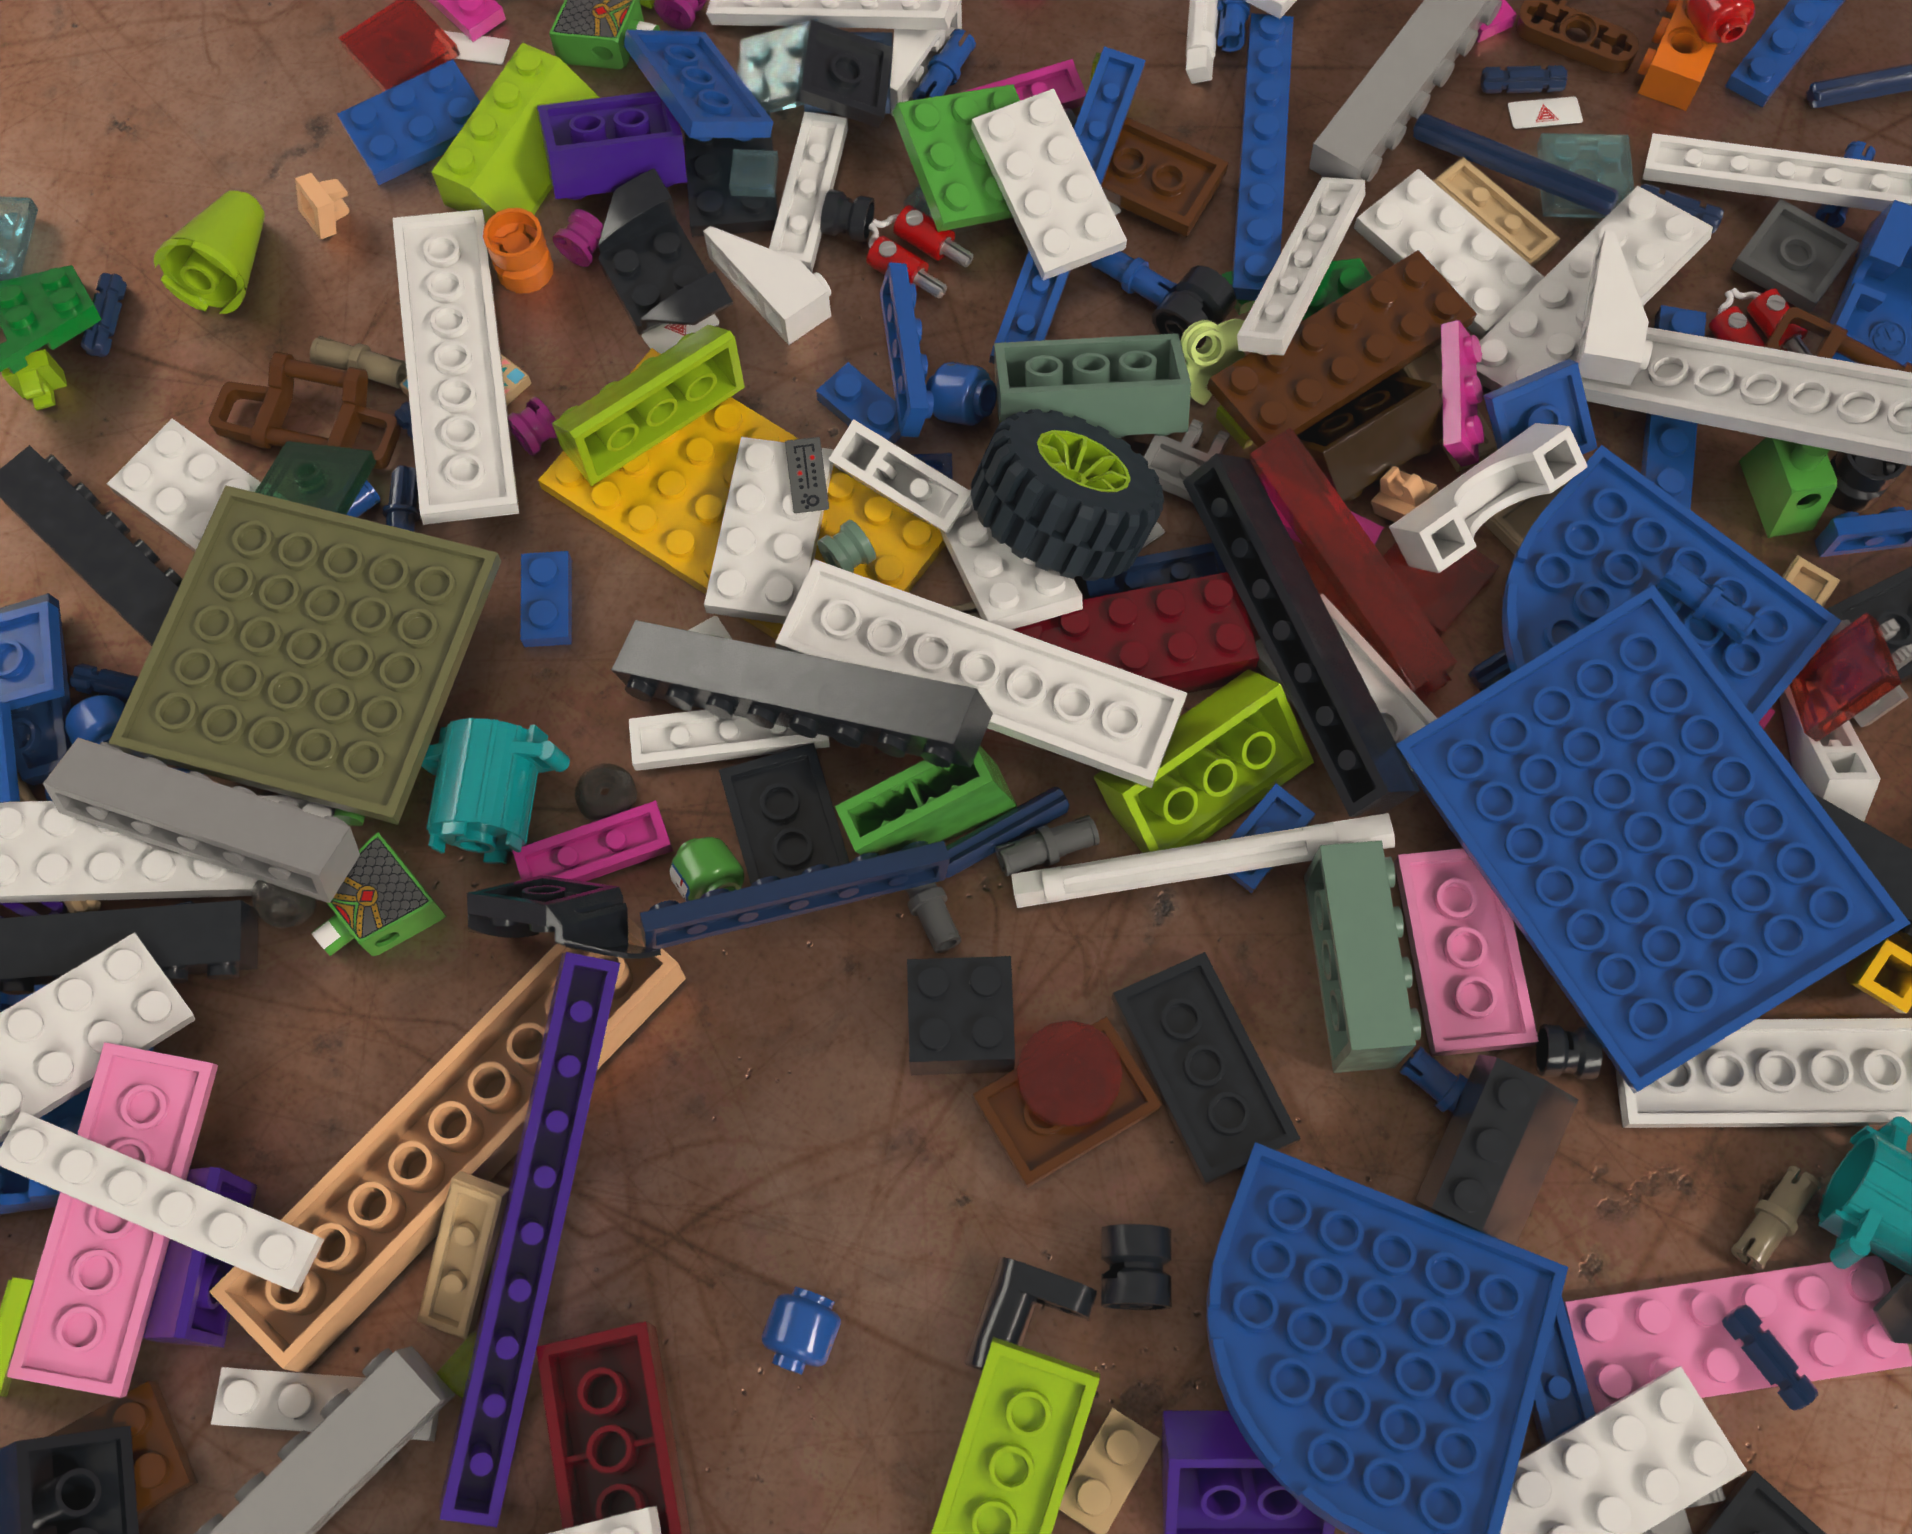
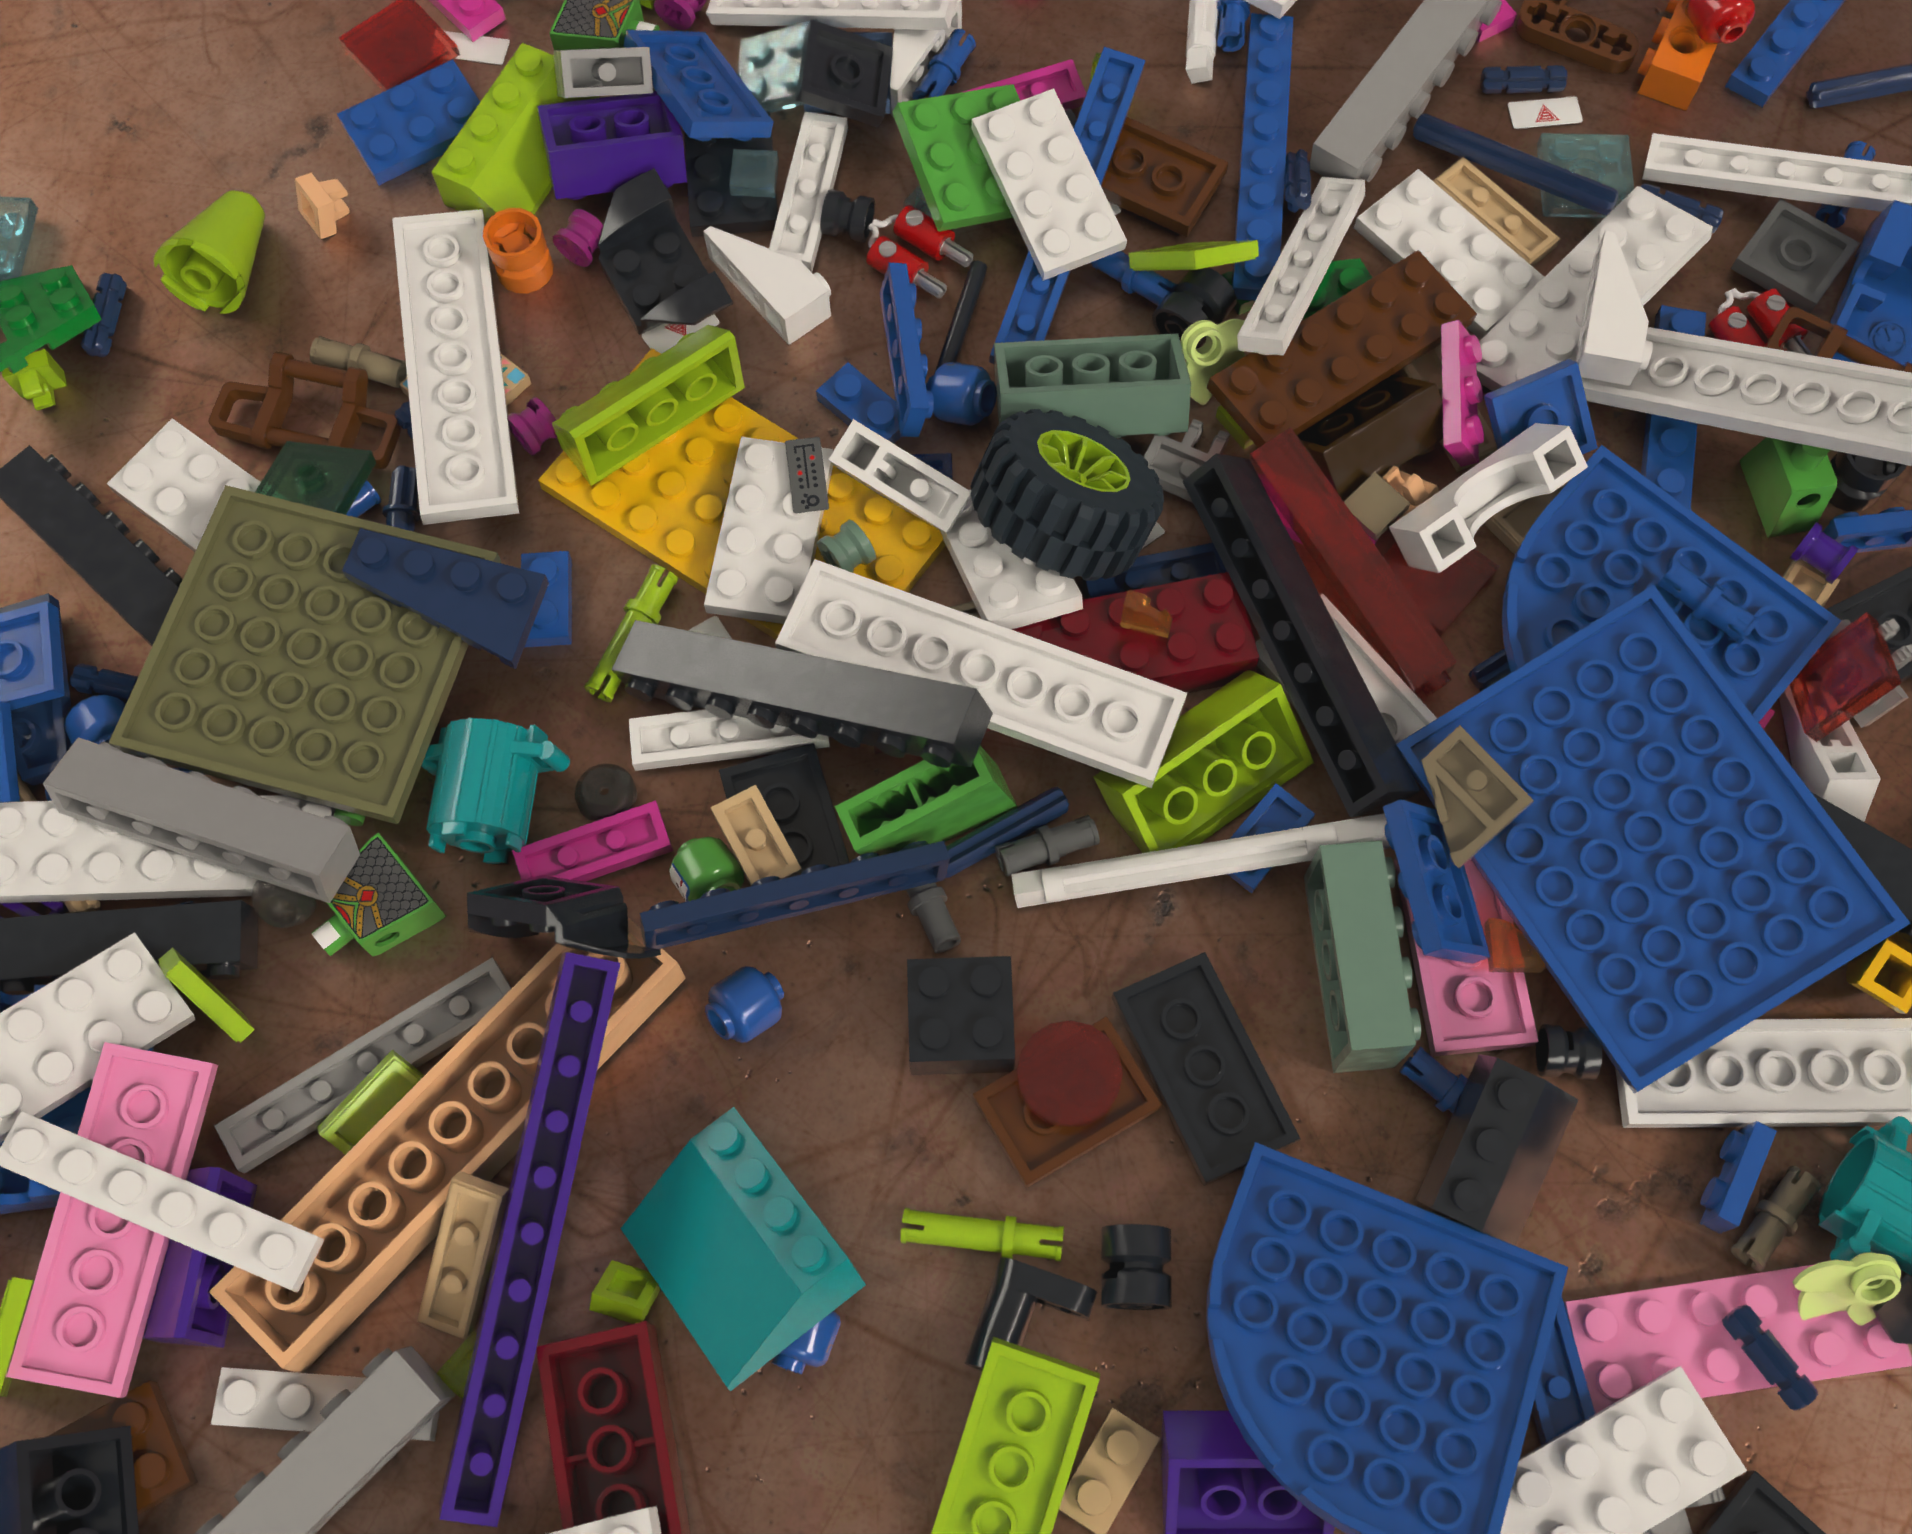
none -> lime tile [159,947,255,1043]
none -> light grey plate [214,957,512,1174]
none -> lime tile [317,1049,425,1155]
none -> dark blue wing [342,528,549,670]
none -> light grey slope [553,47,653,98]
none -> lime pin [584,564,678,702]
none -> lime plate [589,1260,660,1324]
none -> teal slope [621,1107,866,1392]
none -> blue head [705,966,784,1043]
none -> tan plate [710,785,802,885]
none -> lime pin [900,1208,1064,1262]
none -> black bar [934,260,988,374]
none -> clear orange tile [1120,590,1172,638]
none -> lime tile [1129,240,1259,271]
none -> dark blue axle [1285,149,1311,213]
none -> dark tan tile [1341,472,1410,541]
none -> blue plate [1383,799,1491,964]
none -> dark tan wing [1422,725,1534,869]
none -> clear orange tile [1485,918,1546,972]
none -> blue plate [1700,1121,1777,1234]
none -> dark purple bush [1790,522,1859,585]
none -> yellowish green plate [1793,1252,1901,1326]

